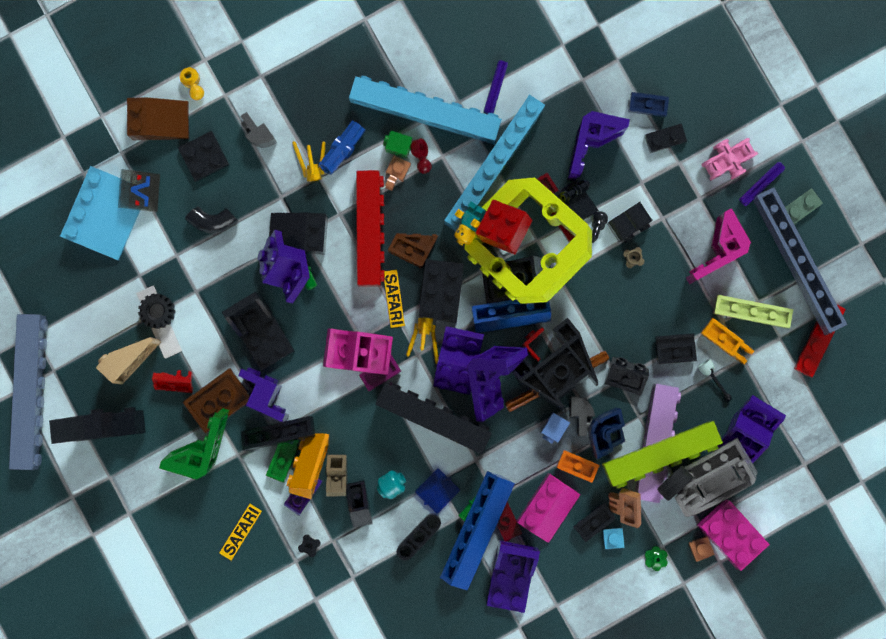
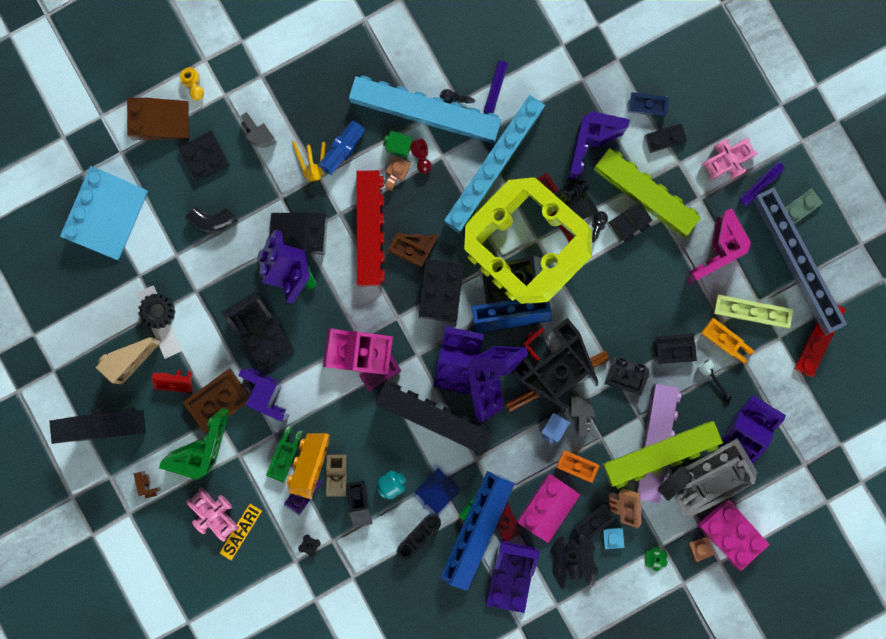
sand blue brick [9,314,48,470] -> none
clear smoke tile [118,169,160,212] -> none
black plate [241,416,315,451] -> none
sticker [384,270,405,328] -> none
yellow plant [406,318,438,364] -> none
piece [454,201,486,246] -> none
red brick [475,199,533,255] -> none
dark blue brick [588,408,626,459] -> none
dark tan plate [623,247,644,268] -> none
none -> reddish brown bracket [133,471,161,499]
none -> bright pink axle [186,487,238,542]
none -> black bar [439,89,475,104]
none -> black piece [550,535,598,589]
none -> lime brick [593,148,701,238]

